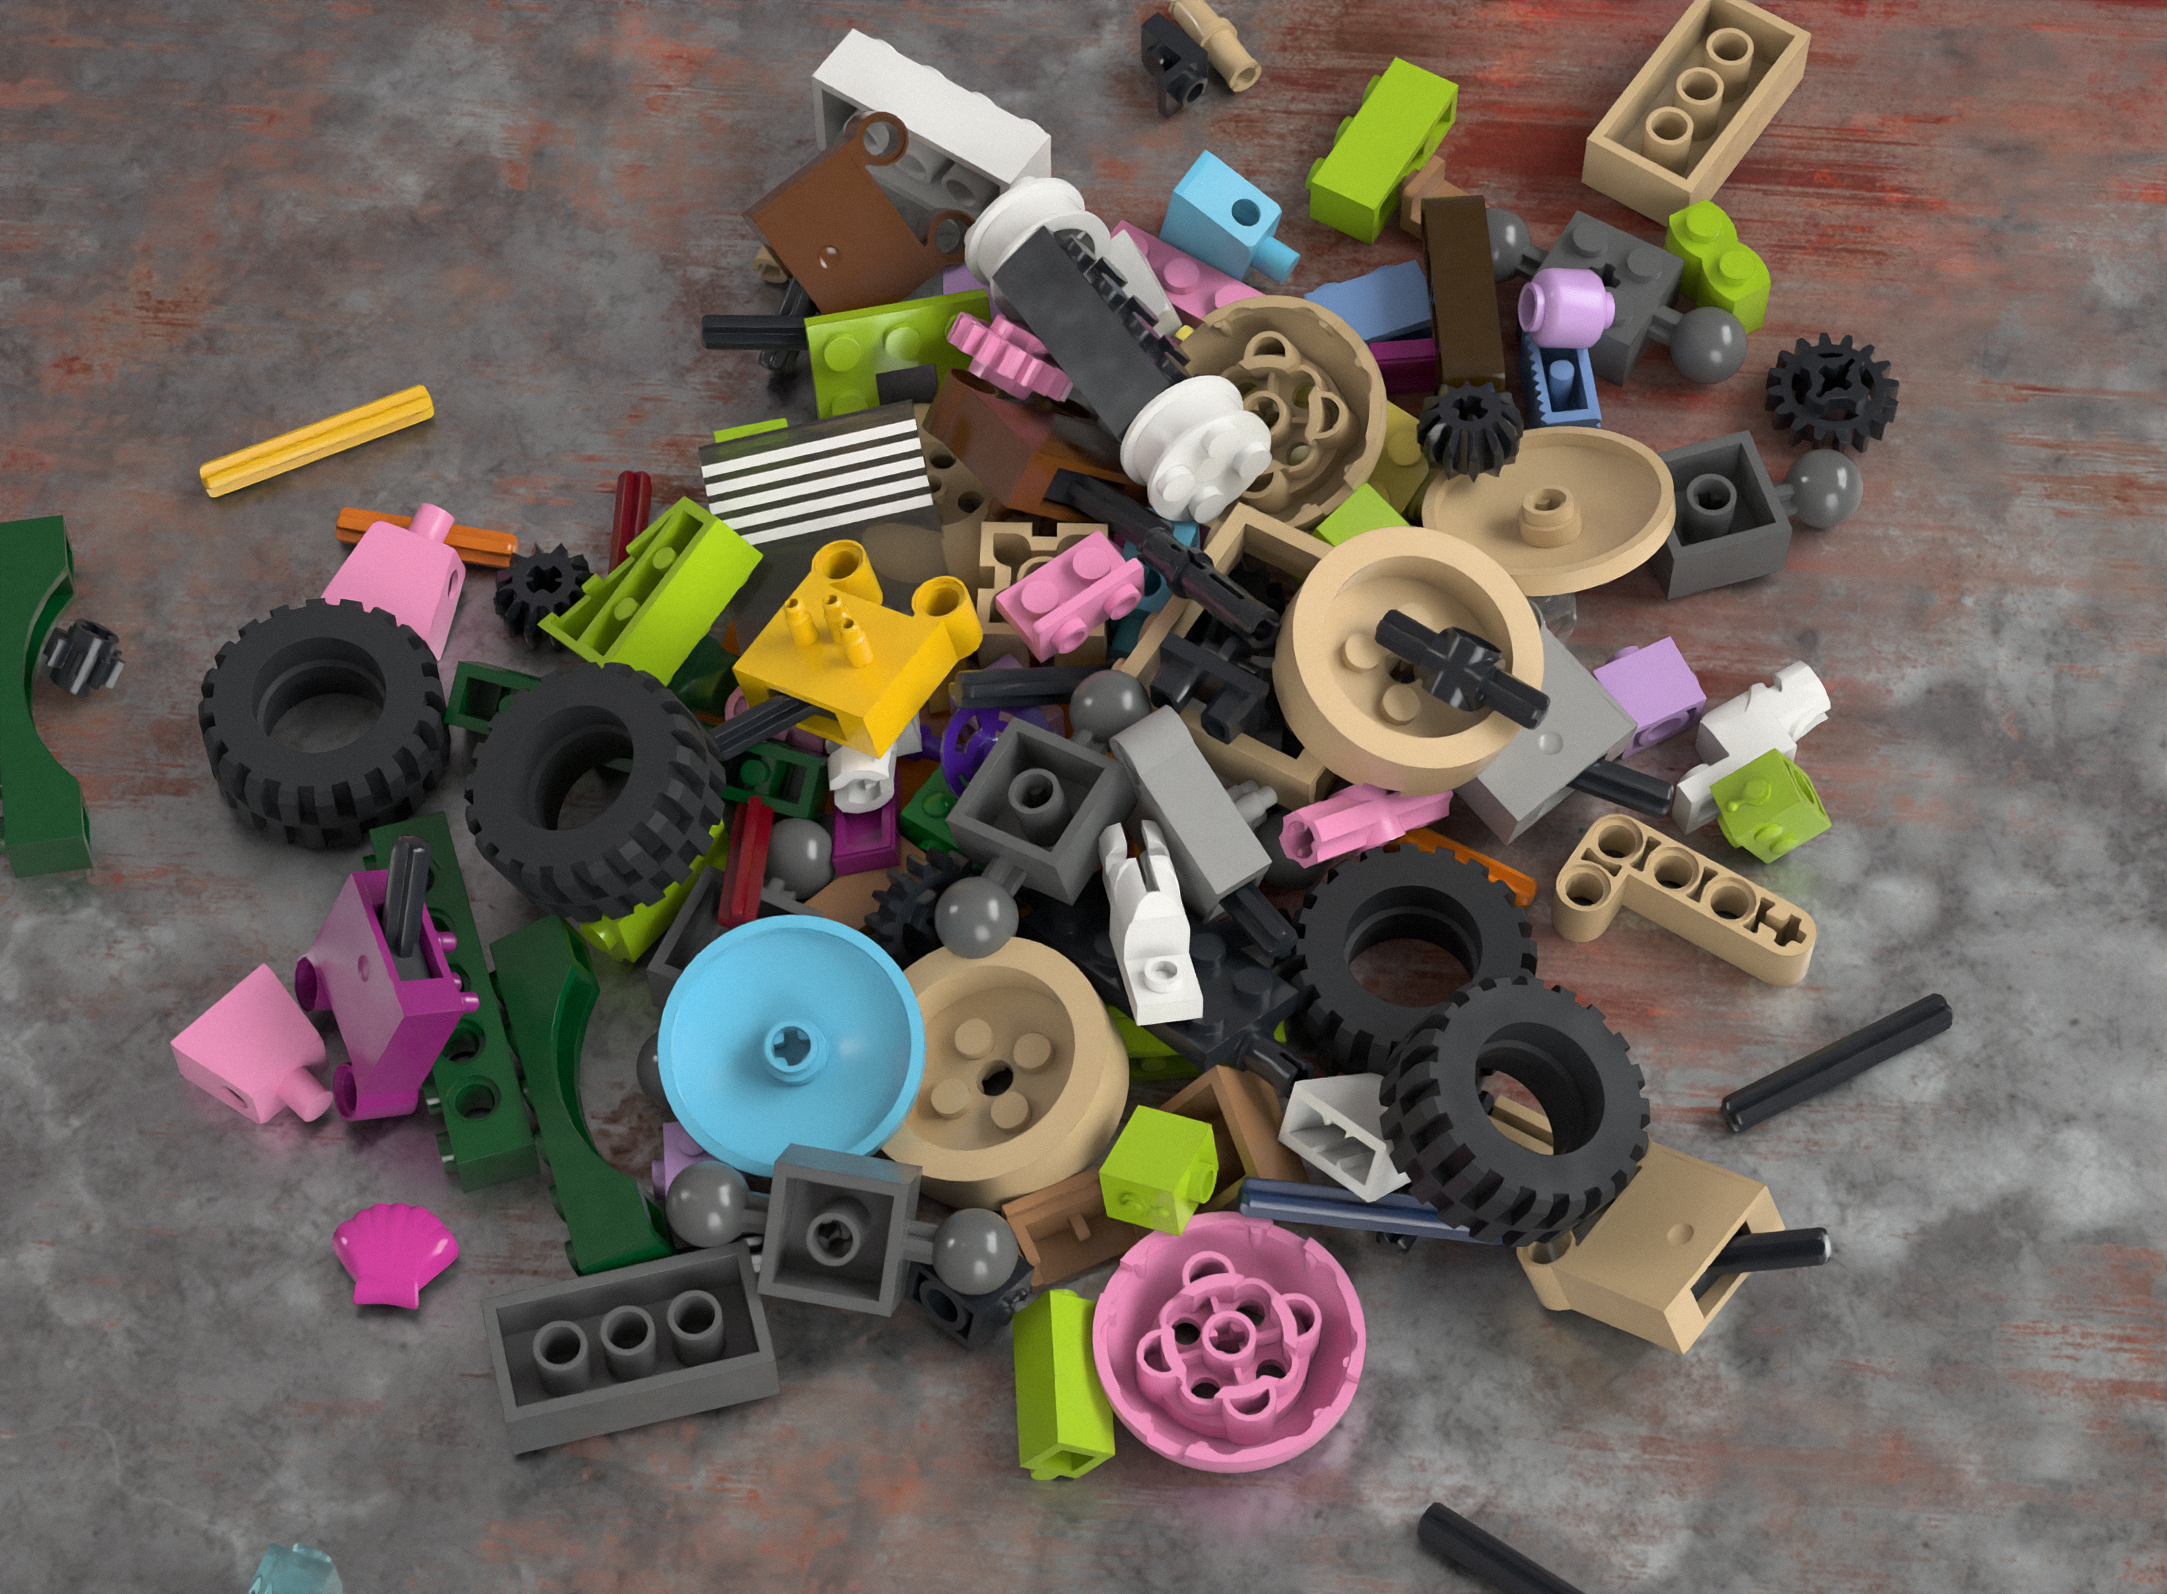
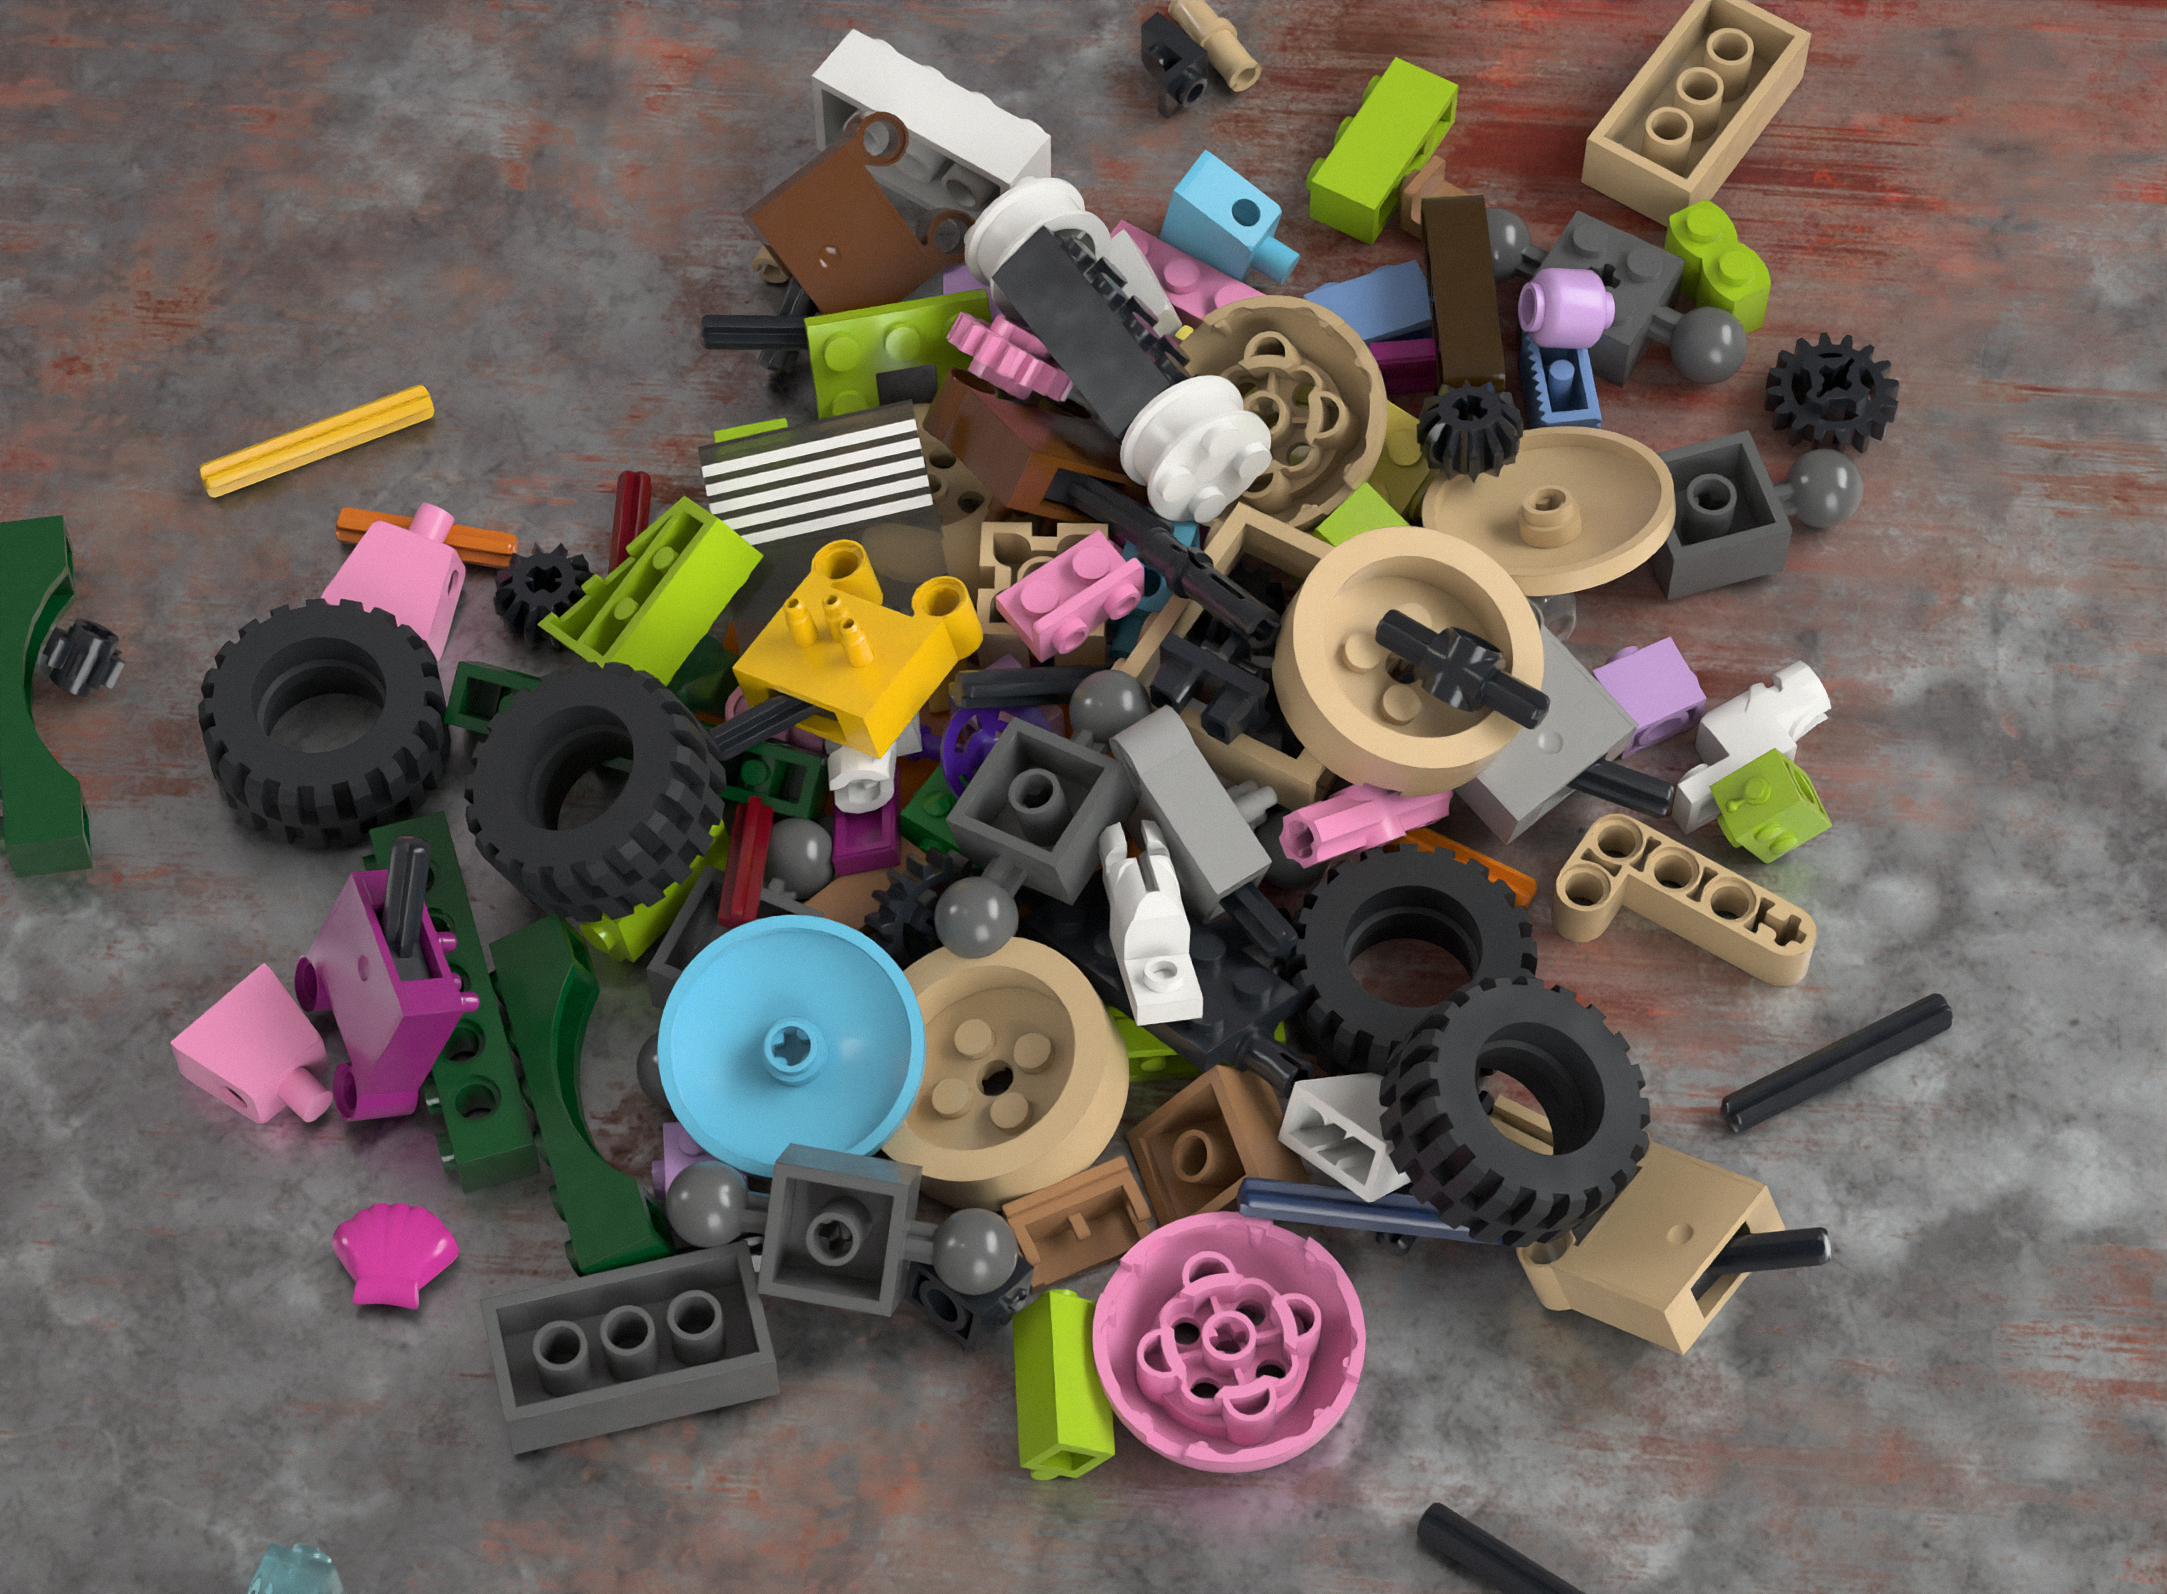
lime head [1098,1105,1219,1237] -> none

